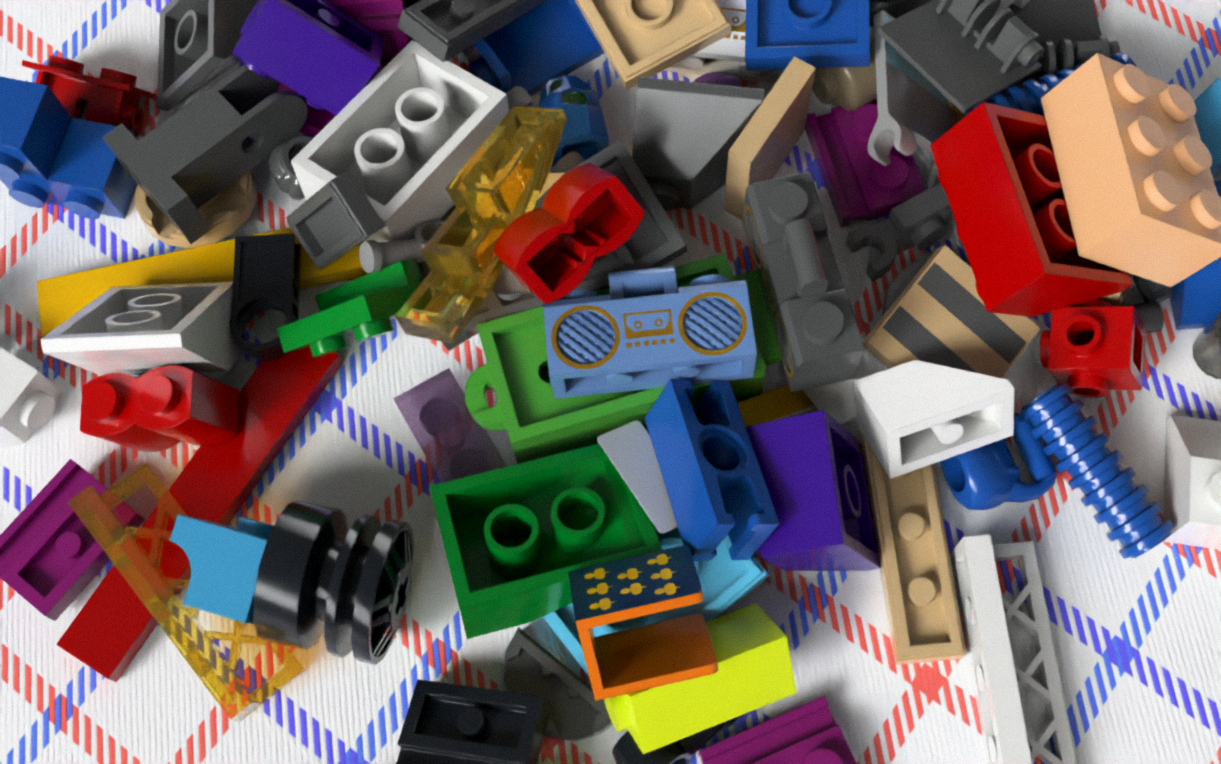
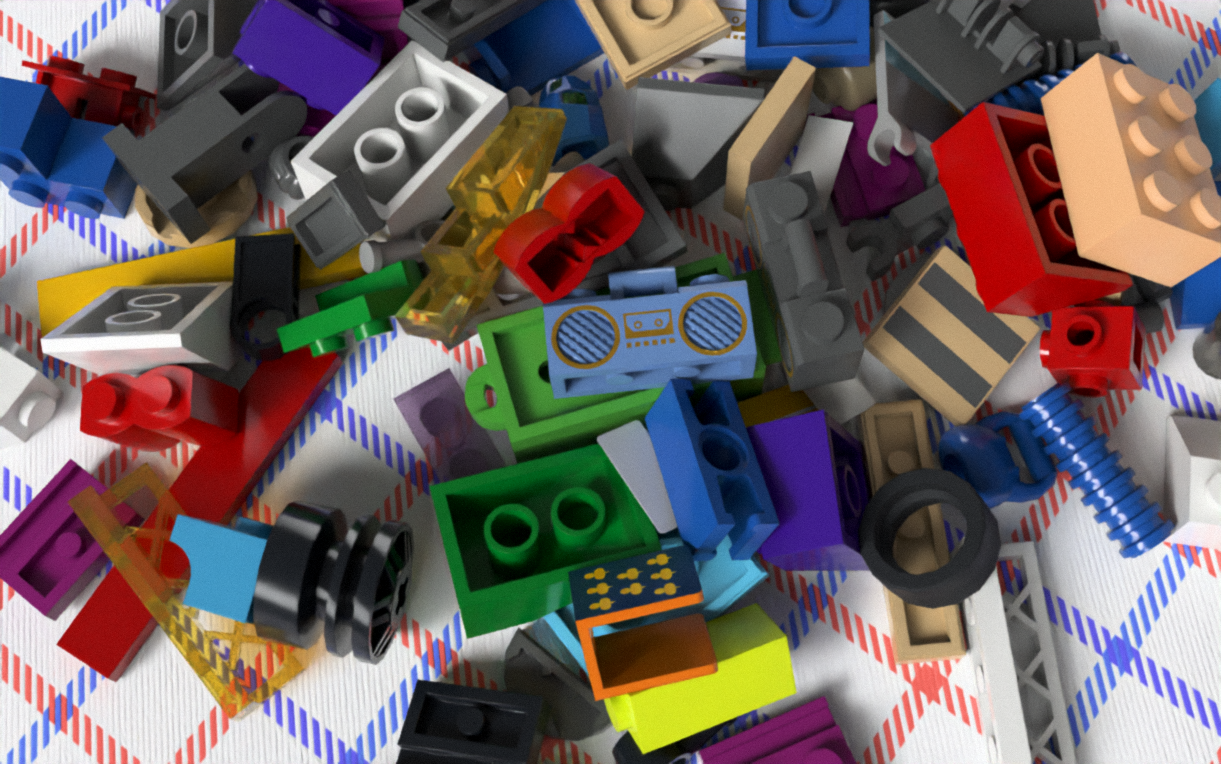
white slope [853,360,1014,479] -> none
none -> white sticker [790,115,853,214]
none -> black tyre [858,468,1001,609]

